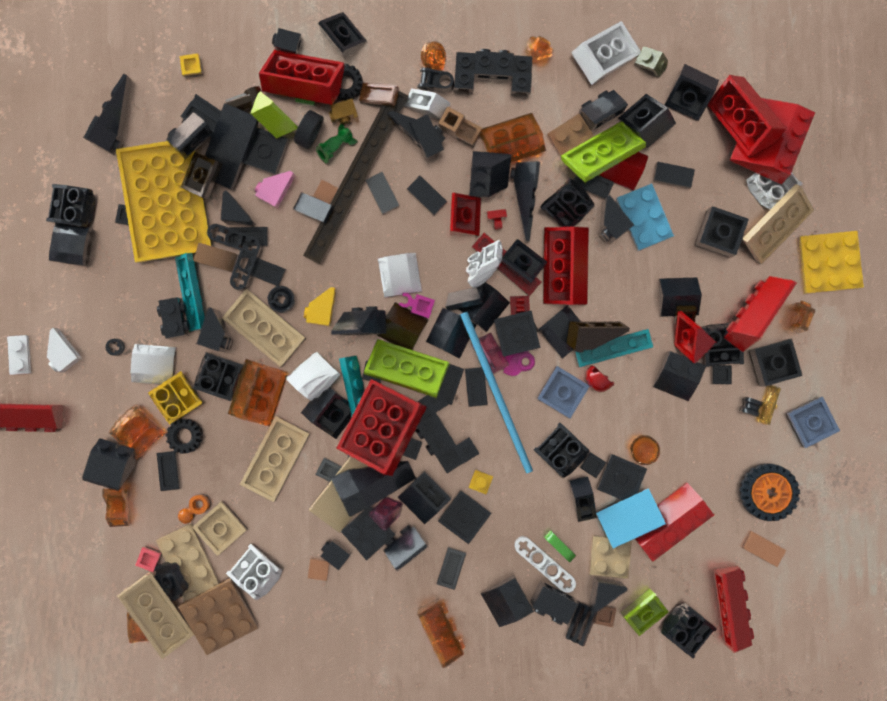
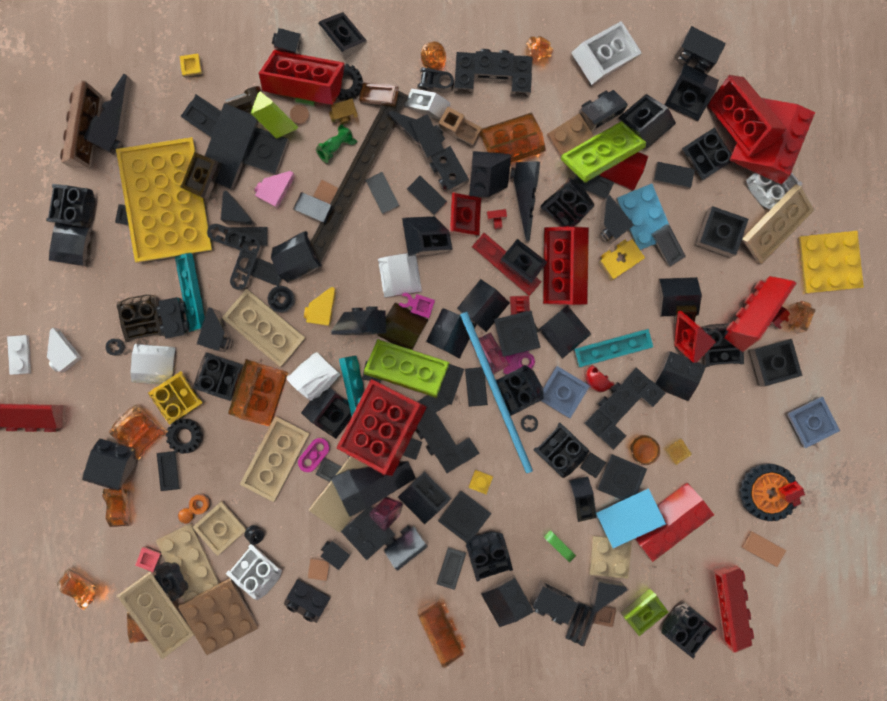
black slope [166,112,213,160] -> none
medium nougat slope [193,243,237,272] -> none
black tyre [294,110,324,149] -> none
tile [445,285,486,311] -> none
white slope [466,240,503,288] -> none
white beam [514,536,576,593] -> none
dark brown slope [566,321,630,352] -> none
bracket [635,46,668,77] -> none
black tile [711,365,732,384] -> none
black wheel [740,397,763,417] -> none
clear yellow pin [758,385,781,425] -> none
none -> clear orange brick [57,568,97,610]
none -> reddish brown slope [60,81,101,169]
none -> dark brown slope [116,294,162,343]
none -> black bush [244,525,264,545]
none -> black slope [271,231,322,283]
none -> black bracket [284,579,330,623]
none -> nougat tile [290,105,309,125]
none -> dark pink plate [298,438,330,472]
none -> black slope [402,216,452,256]
none -> black brick [429,146,469,193]
none -> black slope [466,531,513,582]
none -> black slope [496,365,544,416]
none -> black bush [521,415,538,432]
none -> black bracket [583,367,666,450]
none -> yellow brick [598,239,645,281]
none -> dark grey tile [651,224,686,267]
none -> clear yellow plate [665,438,692,465]
none -> black brick [674,26,726,73]
none -> black slope [682,127,732,180]
none -> red tile [771,307,790,329]
none -> red tile [778,481,805,507]

